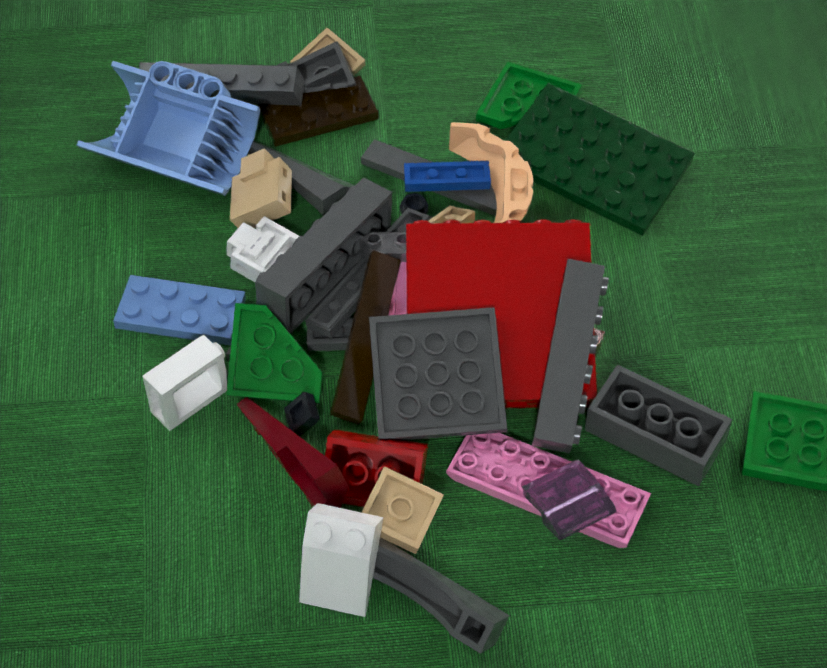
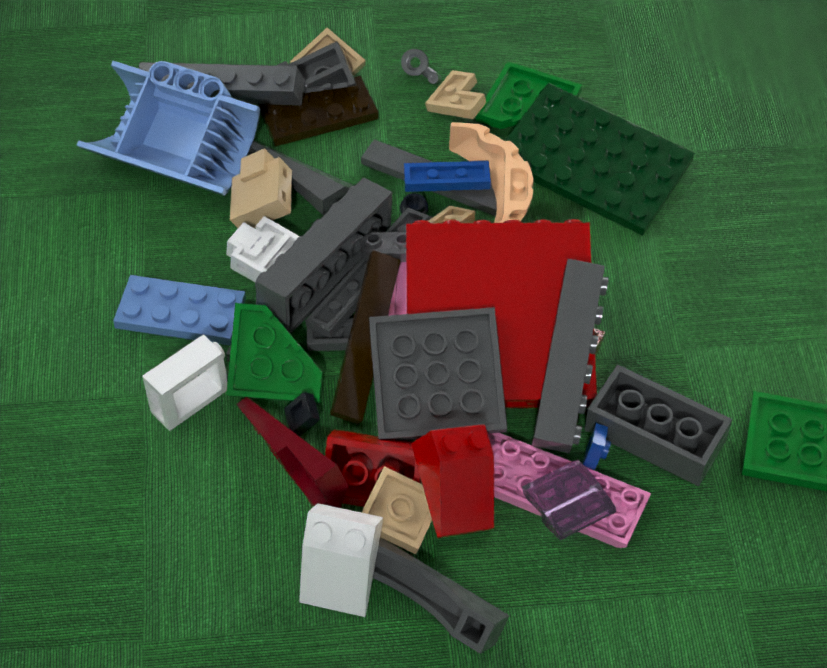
none -> dark grey plate [401,49,441,84]
none -> red slope [411,424,494,538]
none -> tan plate [425,70,486,119]
none -> blue plate [583,423,611,470]

